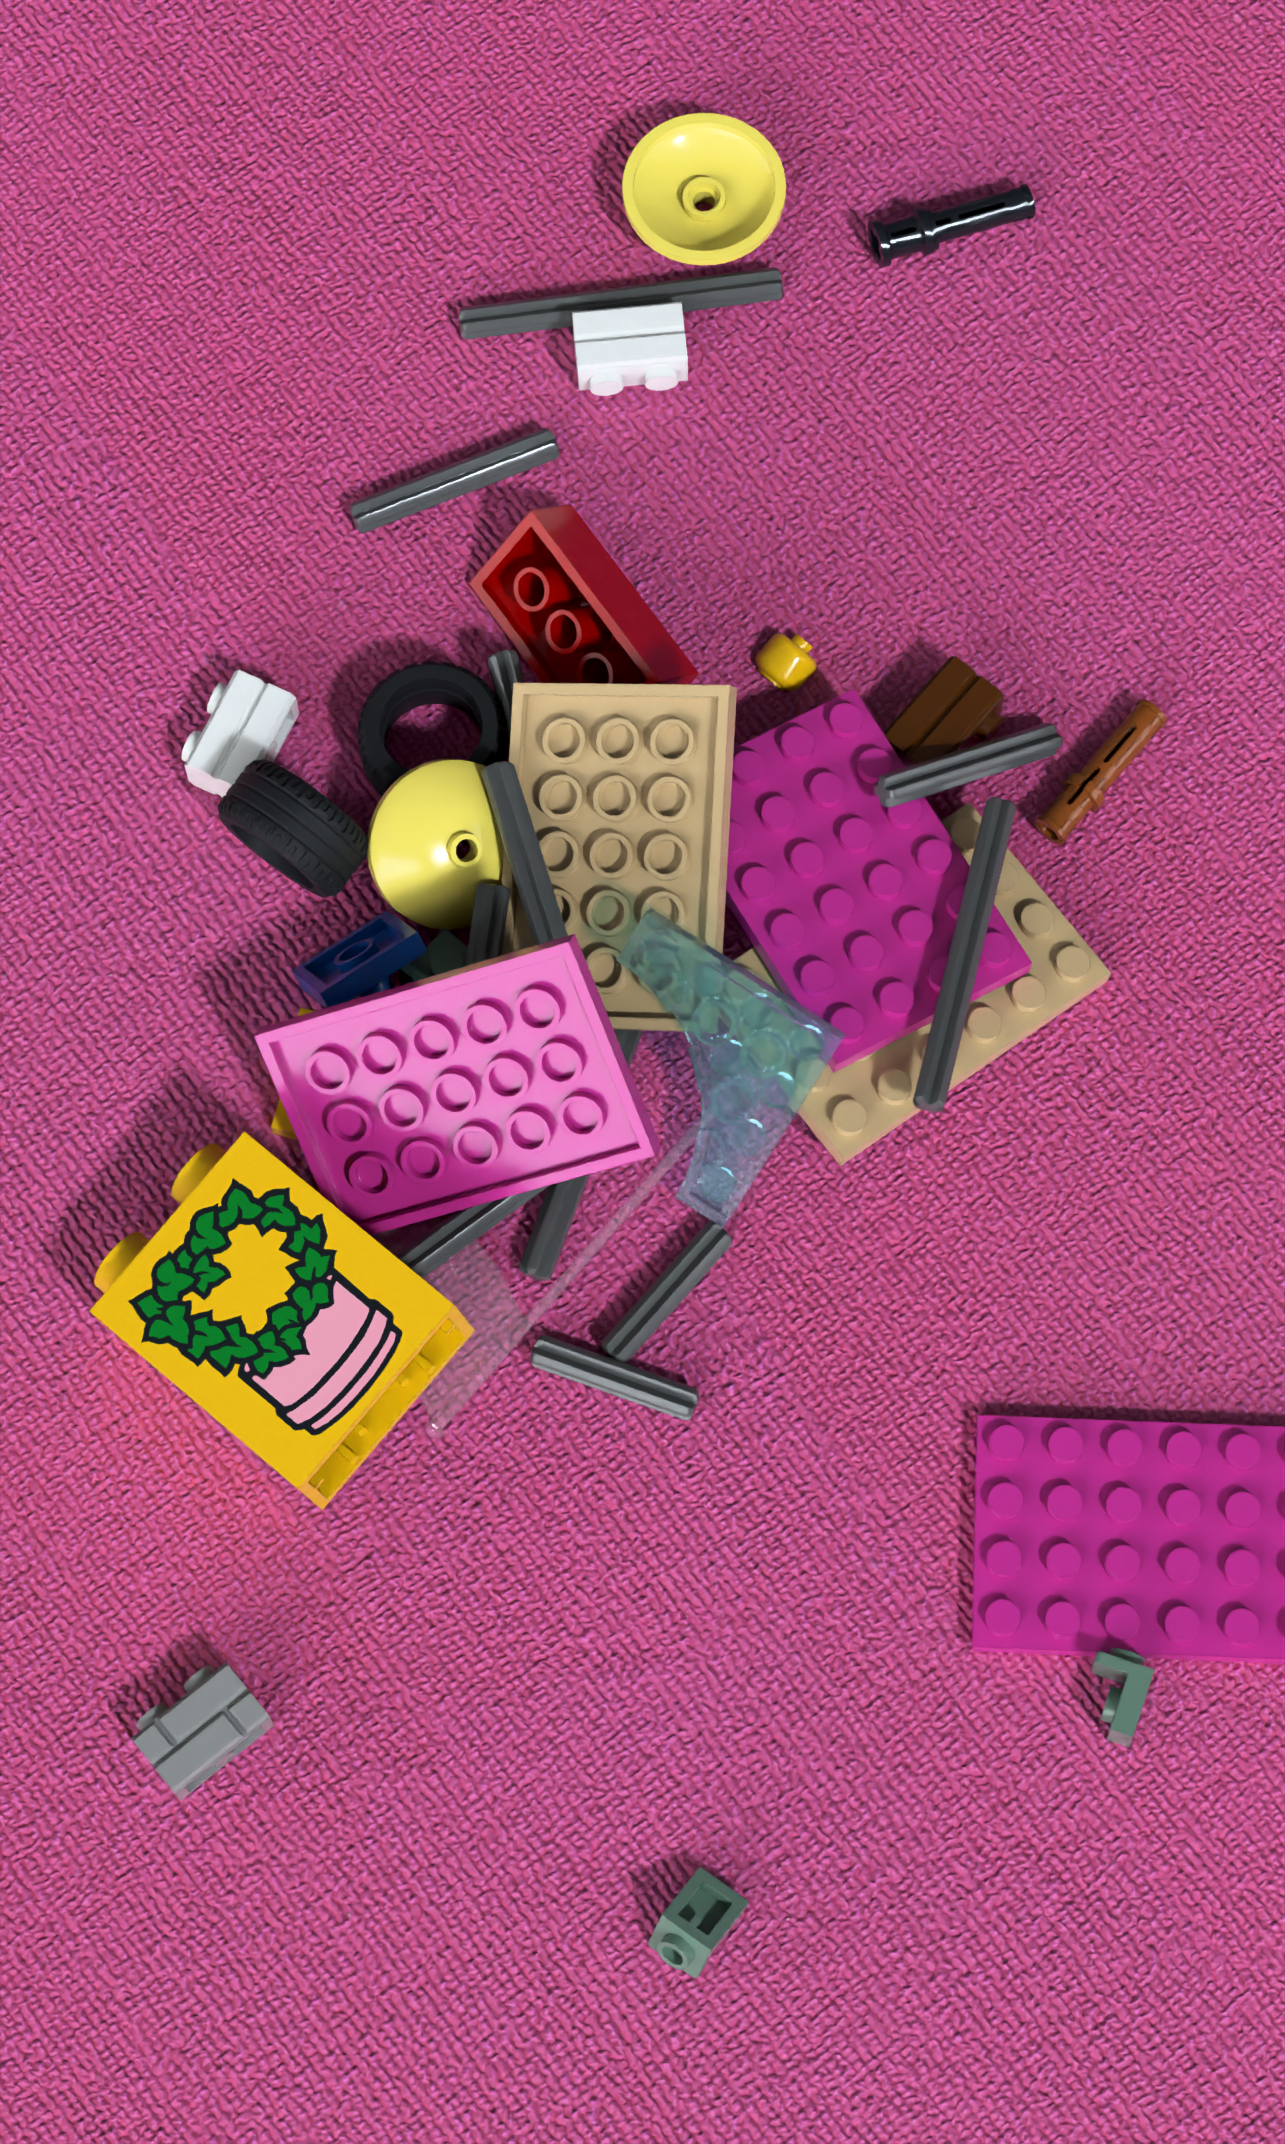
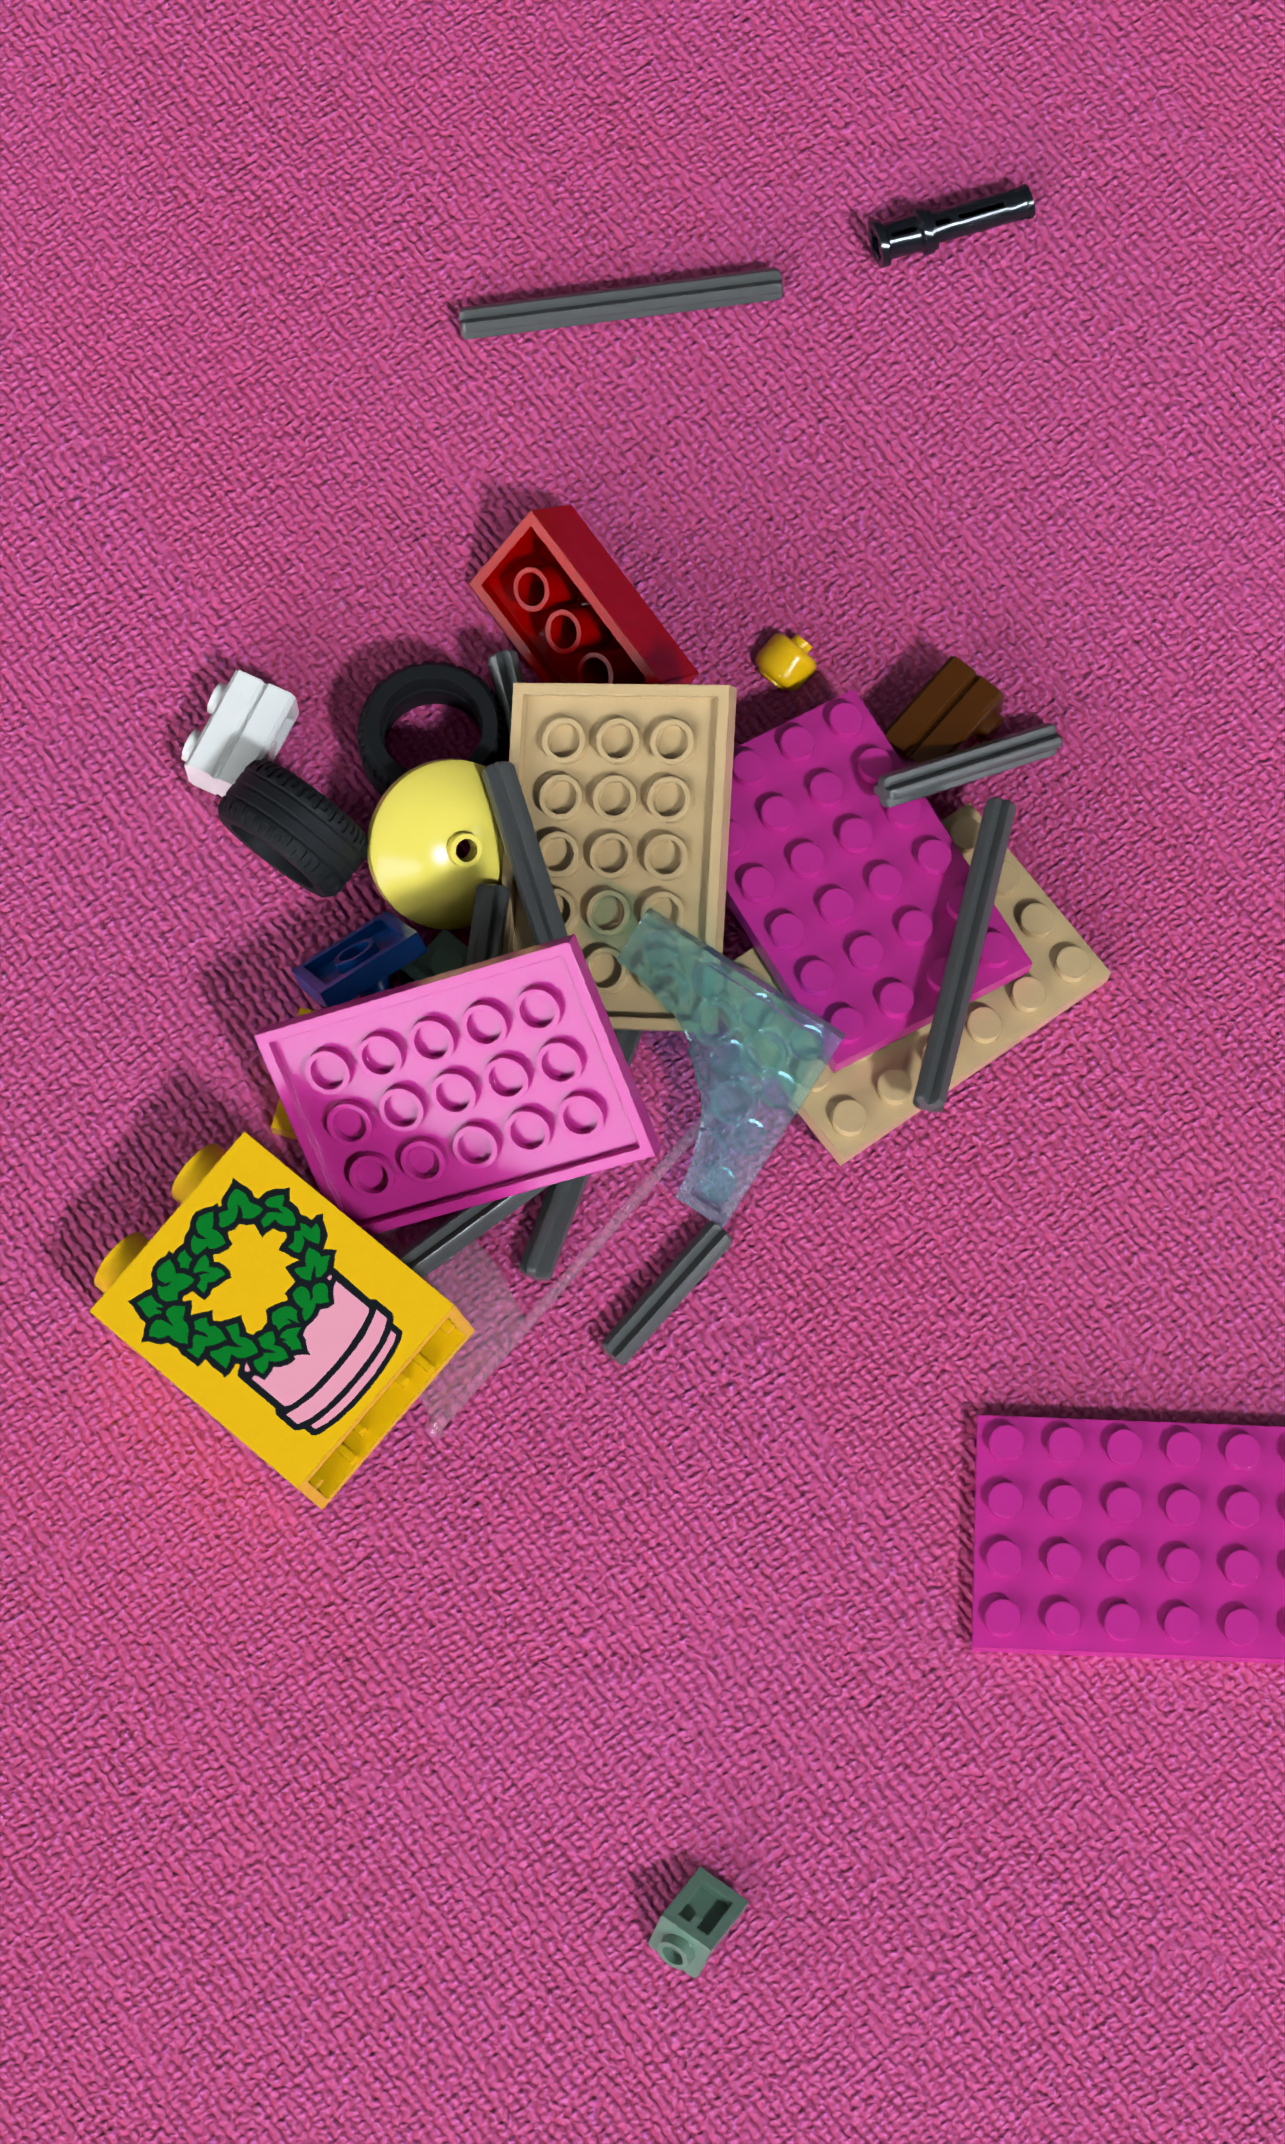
light grey brick [131,1663,274,1801] -> none
dark grey axle [350,428,559,533] -> none
dark grey axle [531,1335,699,1420] -> none
white brick [572,302,688,396] -> none
light yellow dish [622,113,786,266] -> none
dark orange pin [1035,699,1167,845] -> none
sand green bracket [1091,1648,1155,1748] -> none

